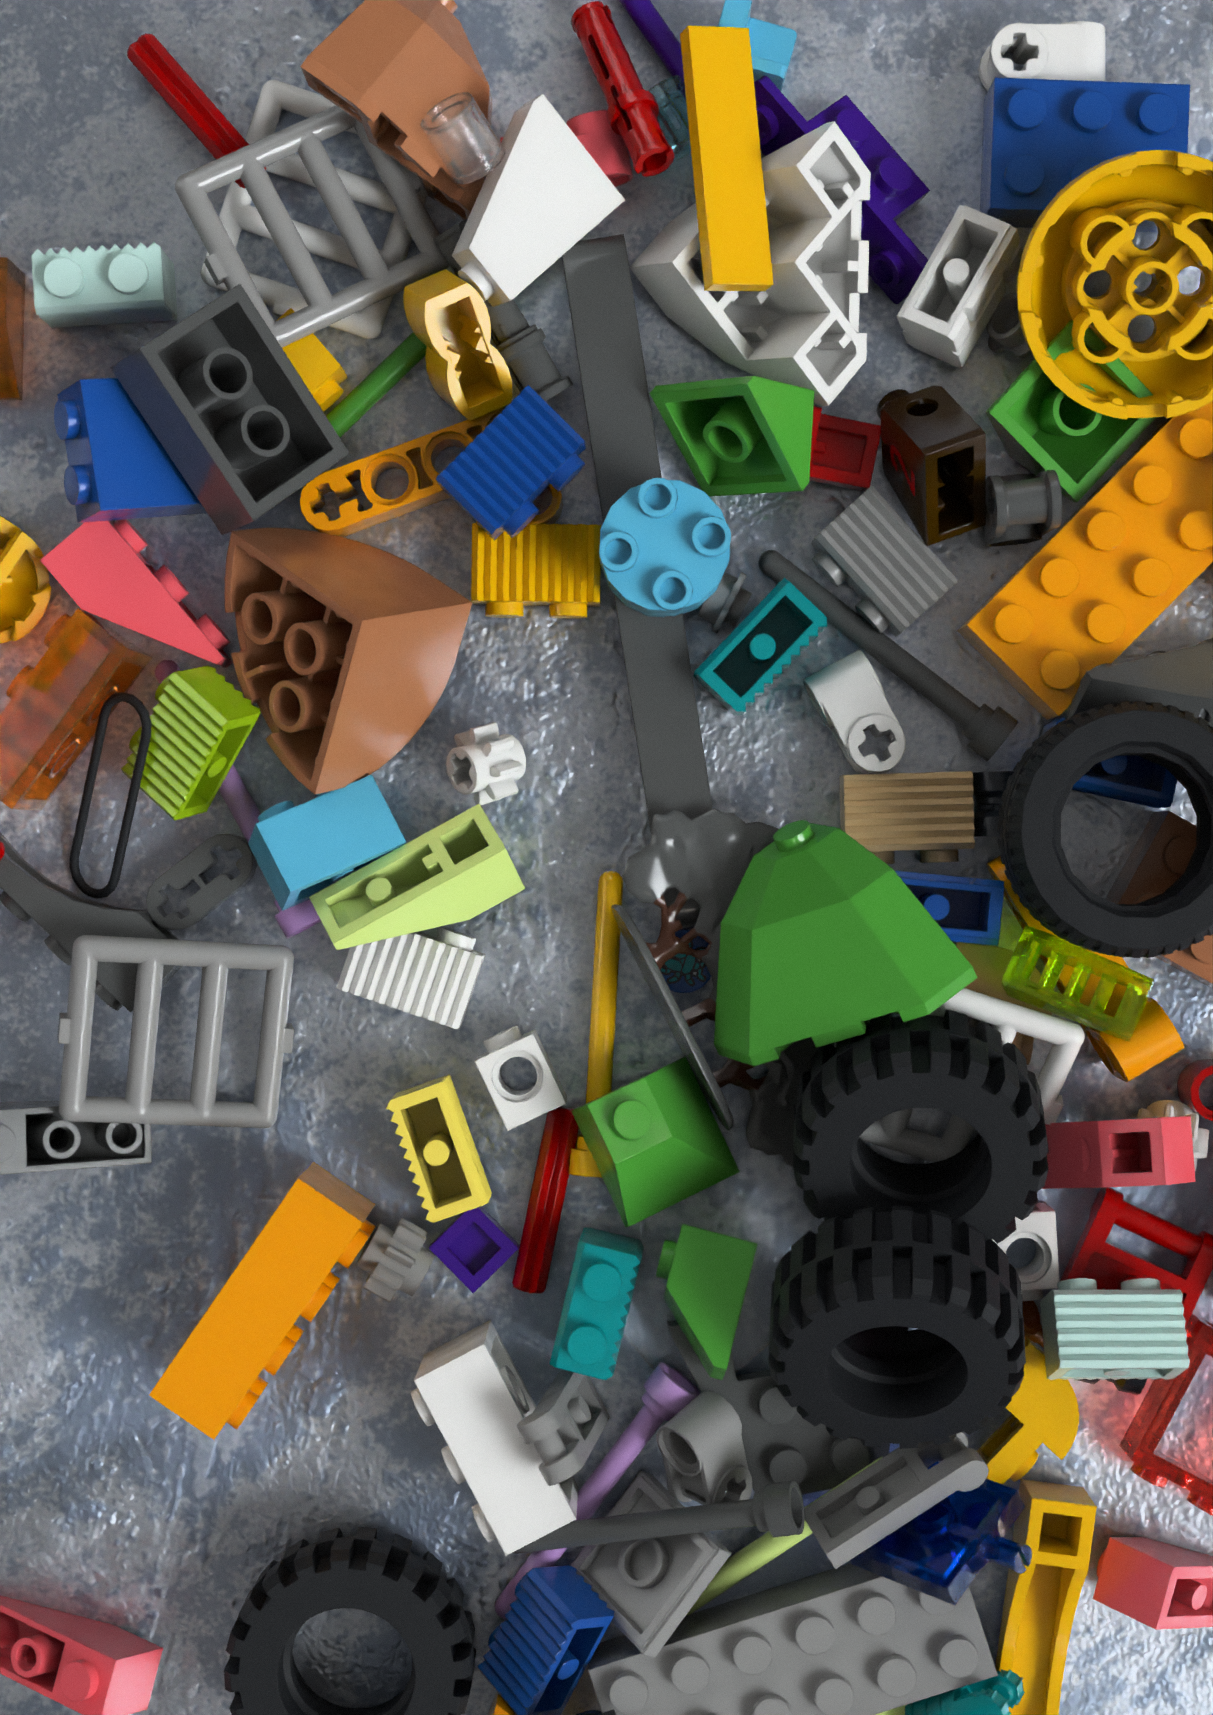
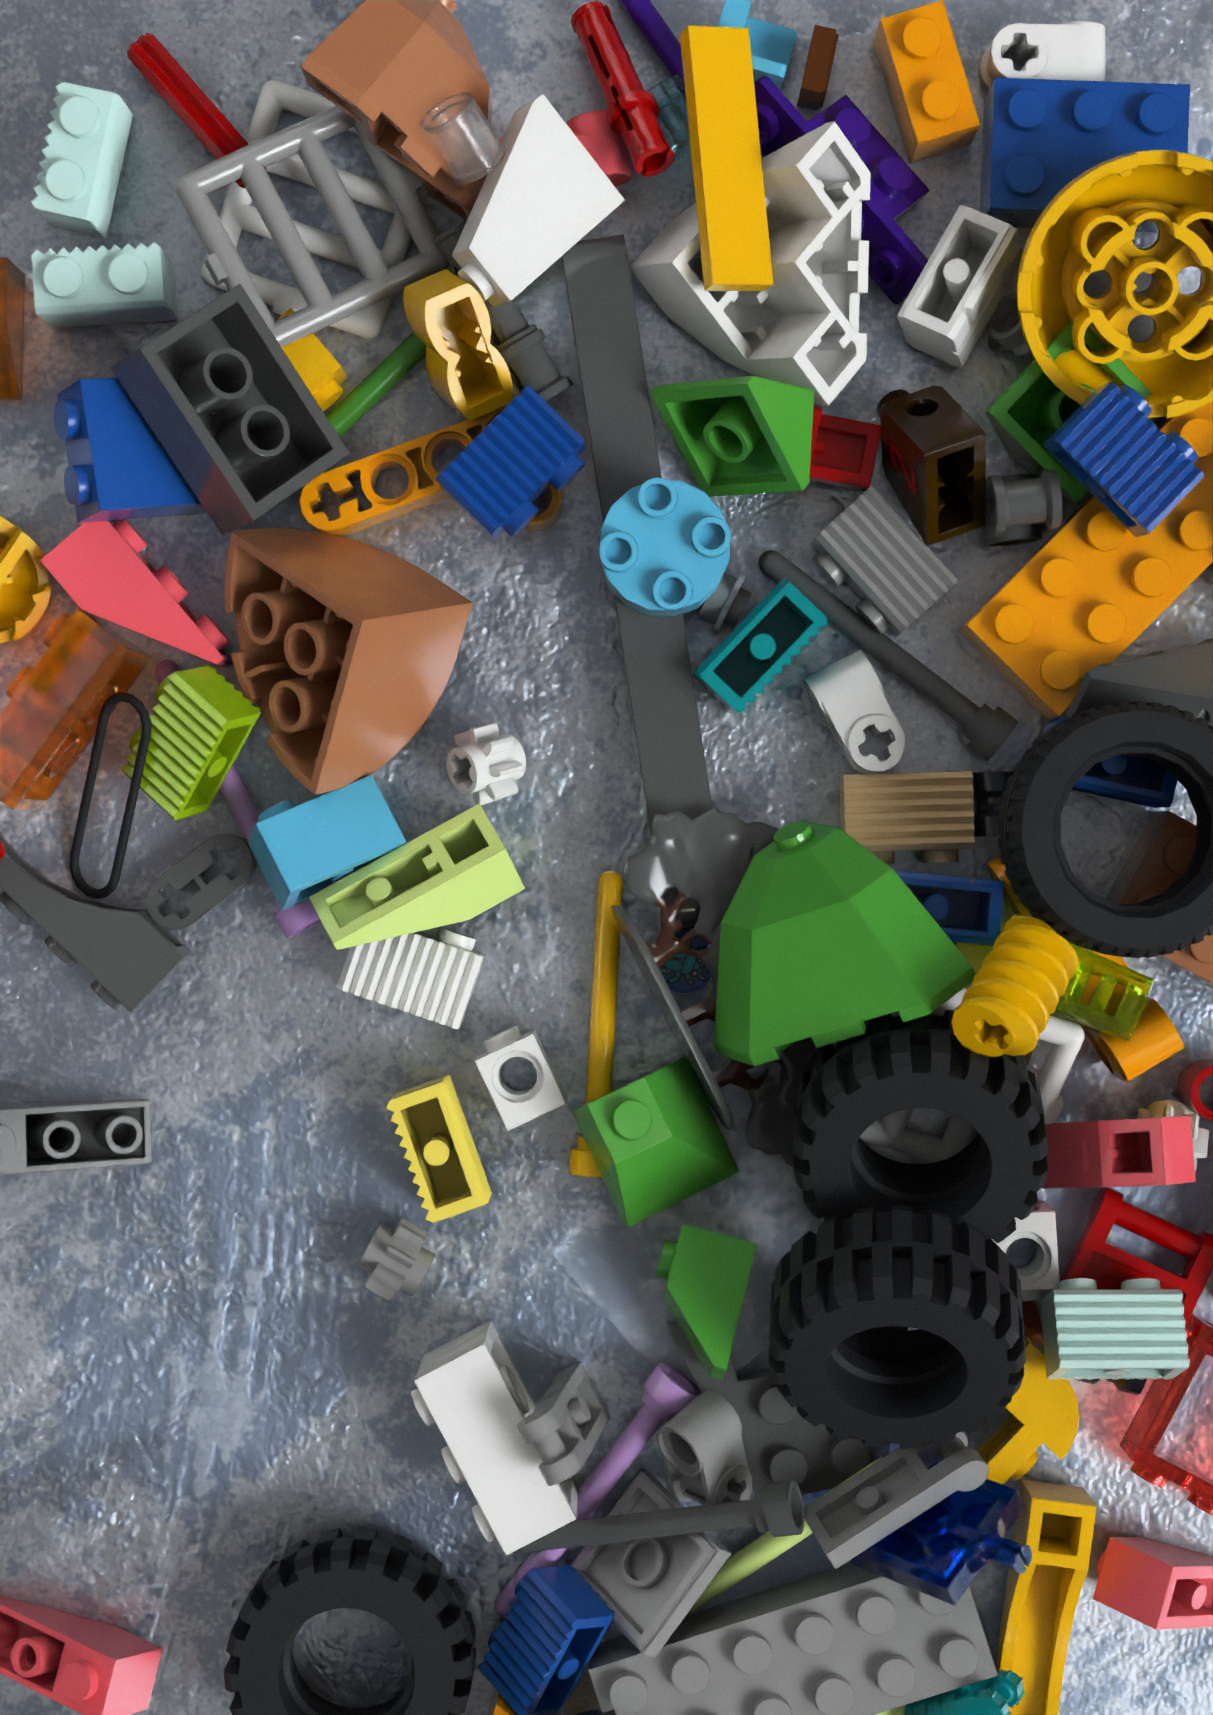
light grey bar [57,935,294,1128] -> none
light orange brick [149,1162,376,1440] -> none
dark purple plate [429,1206,520,1293] -> none
yellow brick [471,523,601,619] -> none
red axle [512,1106,579,1294] -> none
teal brick [549,1227,644,1380] -> none
none -> light aqua brick [31,82,133,238]
none -> reddish brown tile [797,25,839,111]
none -> light orange brick [873,0,980,163]
none -> yellow piece [951,915,1079,1057]
none -> blue brick [1043,382,1205,537]

